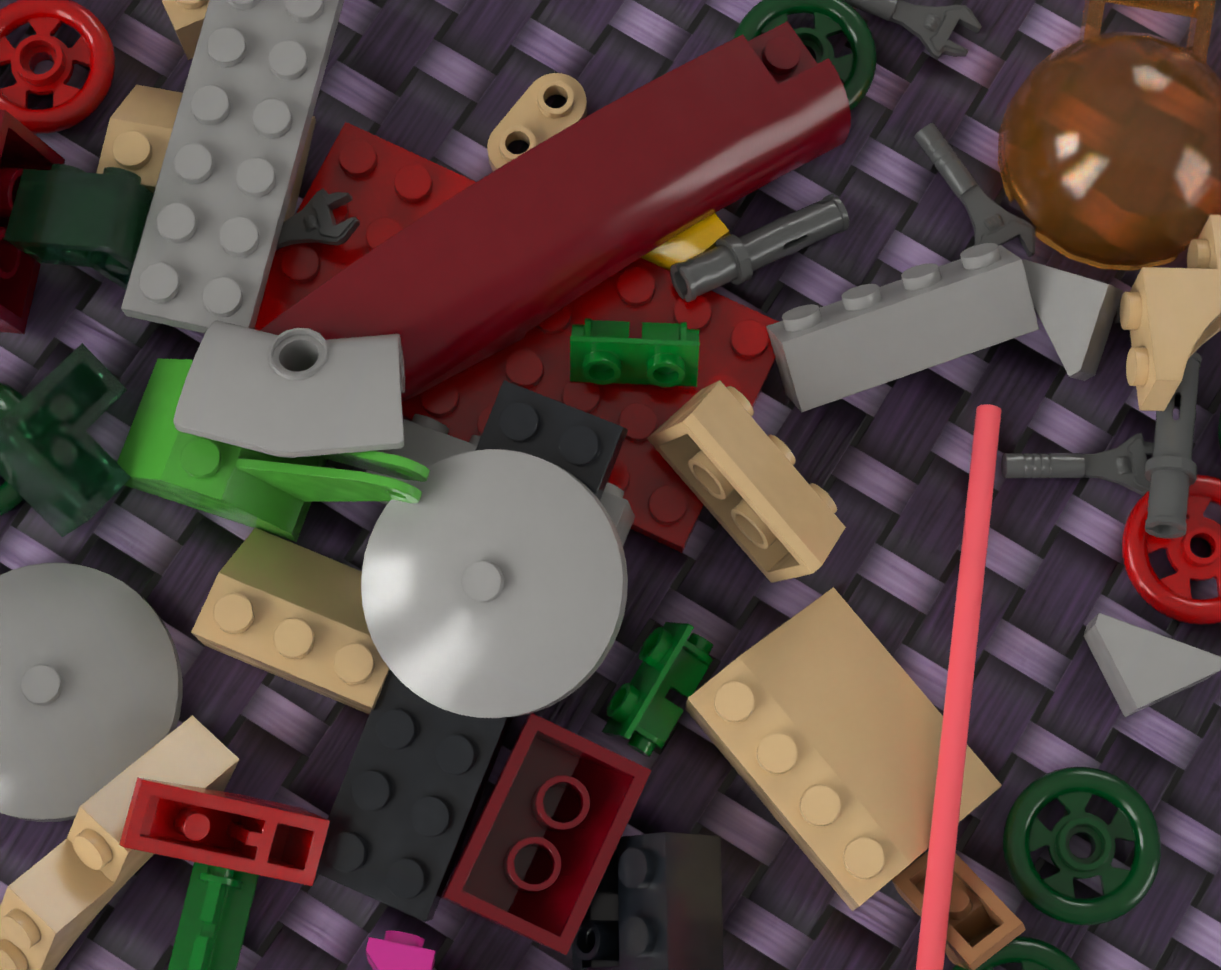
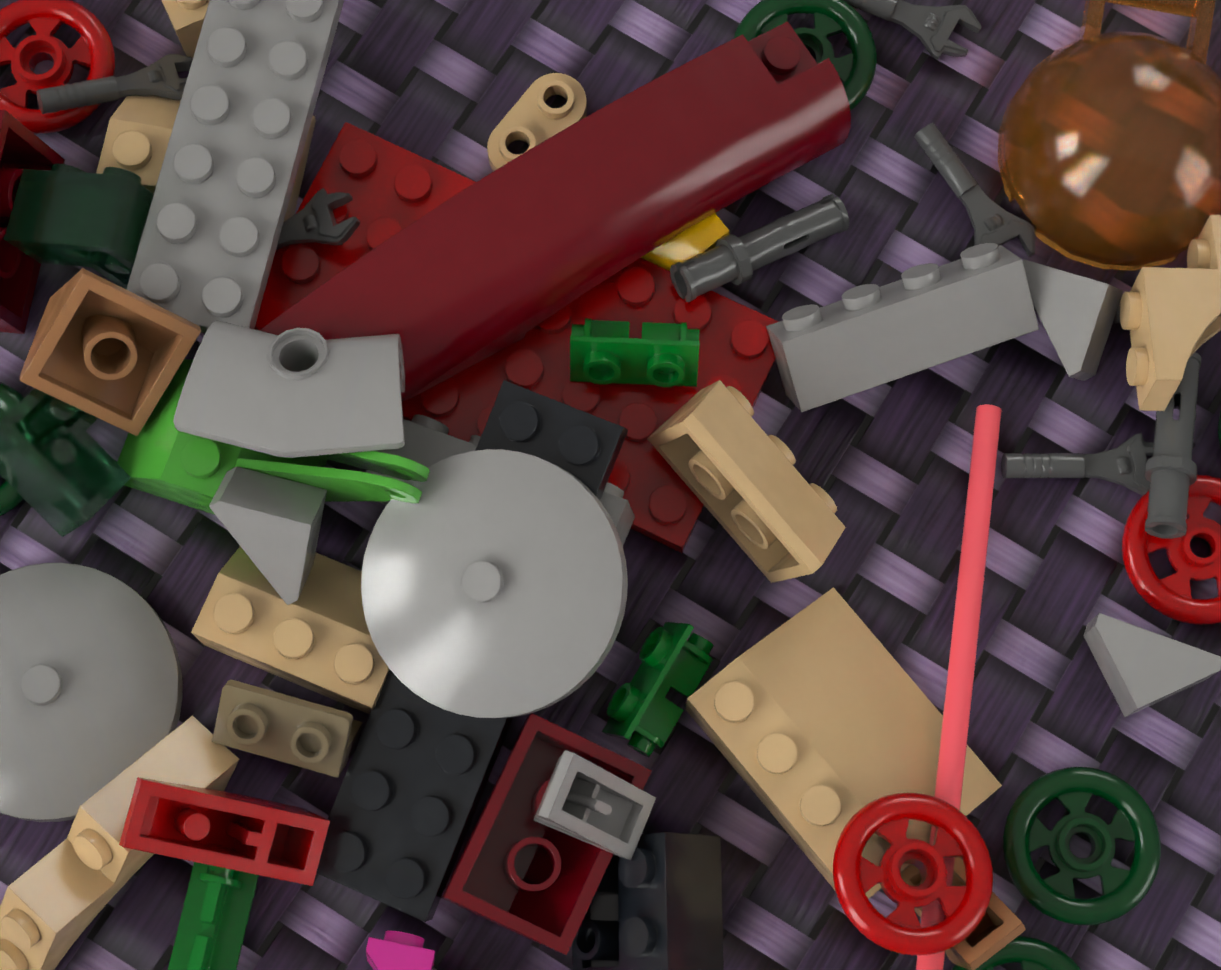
none -> medium nougat slope [20,268,201,436]
none -> dark grey piece [36,54,193,114]
none -> light grey slope [209,466,327,605]
none -> dark tan bracket [212,680,363,778]
none -> light grey slope [534,750,656,860]
none -> red plate [833,792,993,956]

